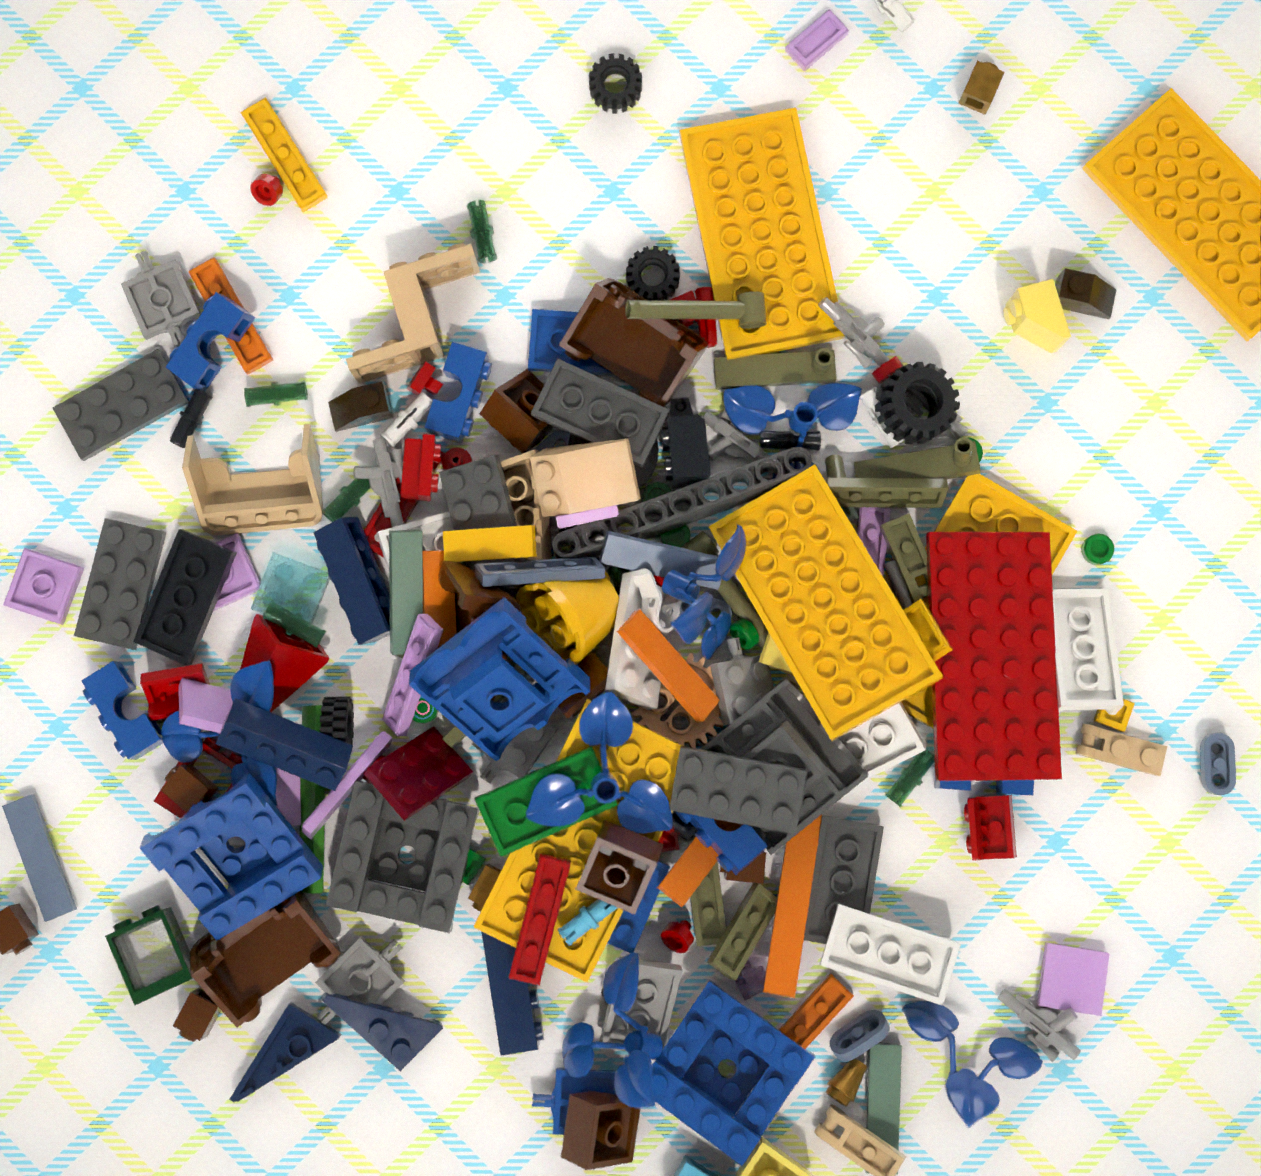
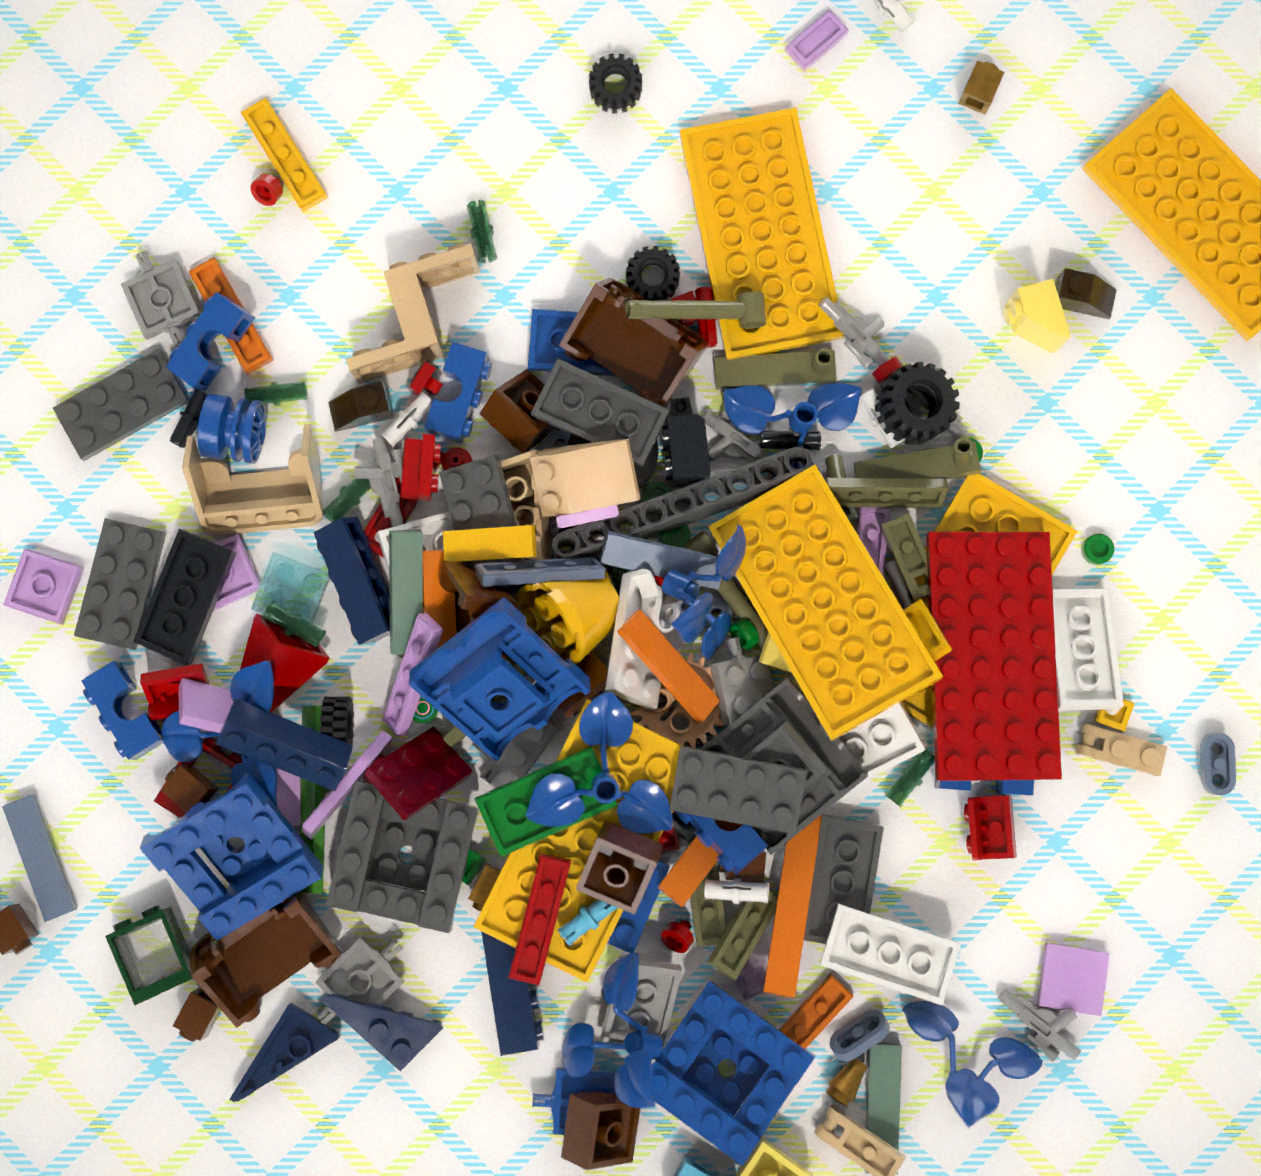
none -> blue wheel [198,394,266,464]
none -> white pin [704,878,769,904]

